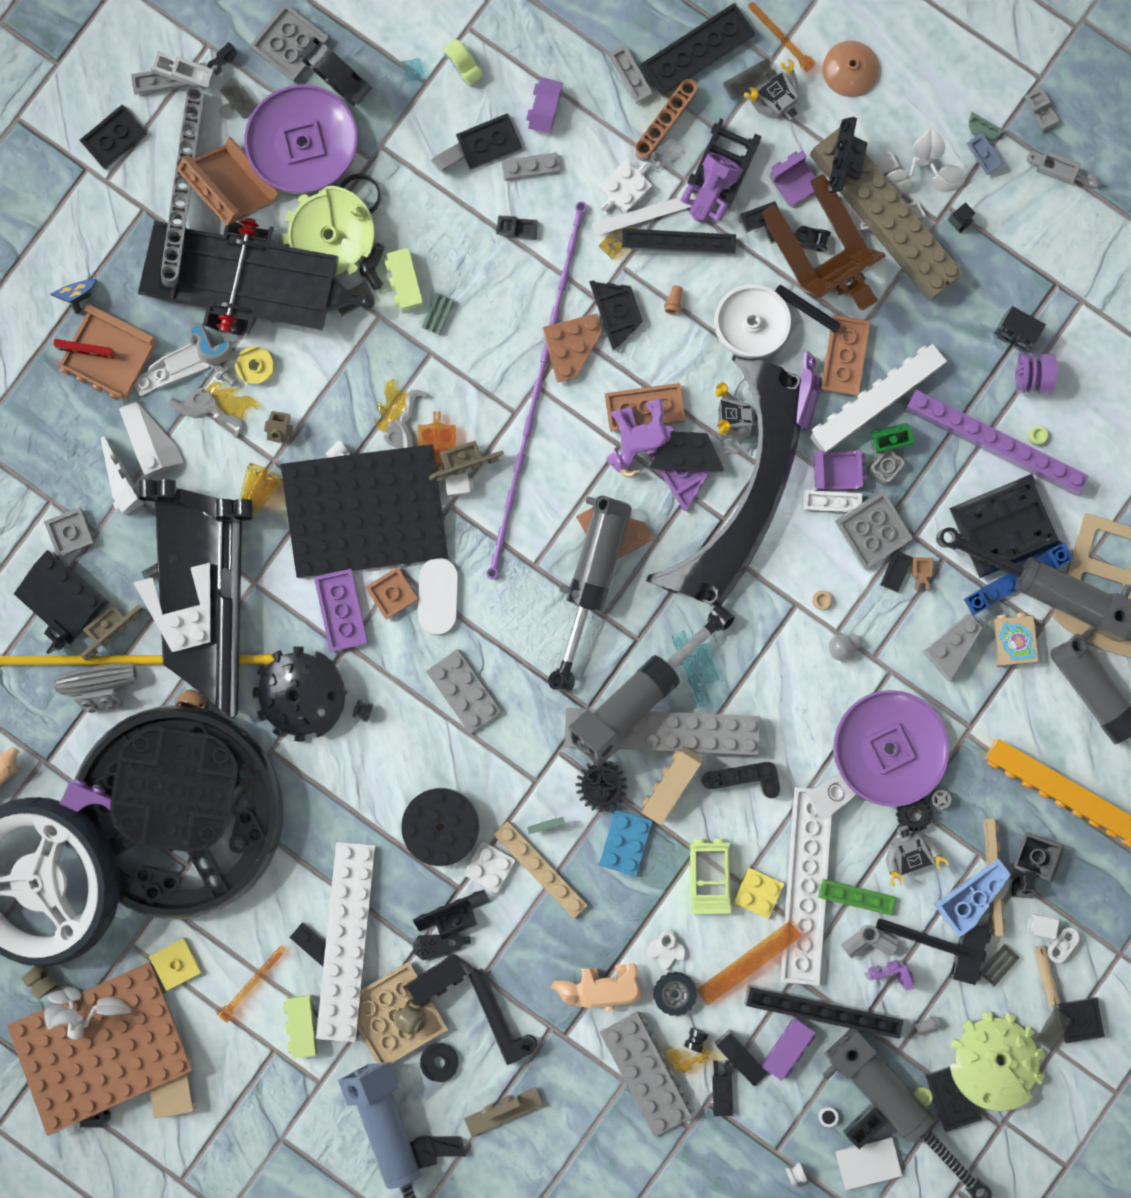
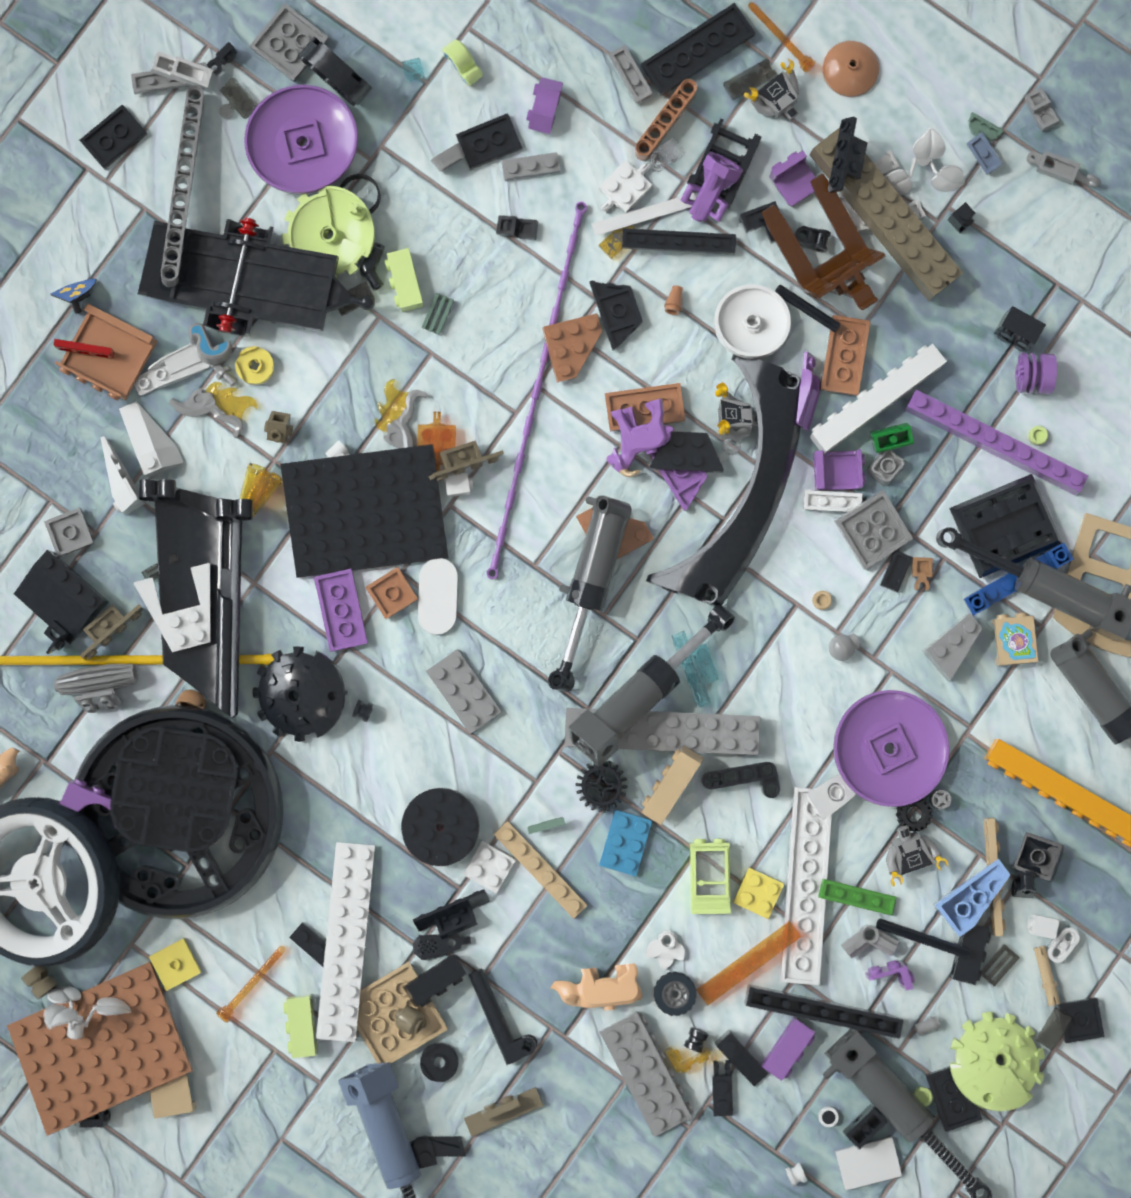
nougat panel [177,137,280,226] -> none

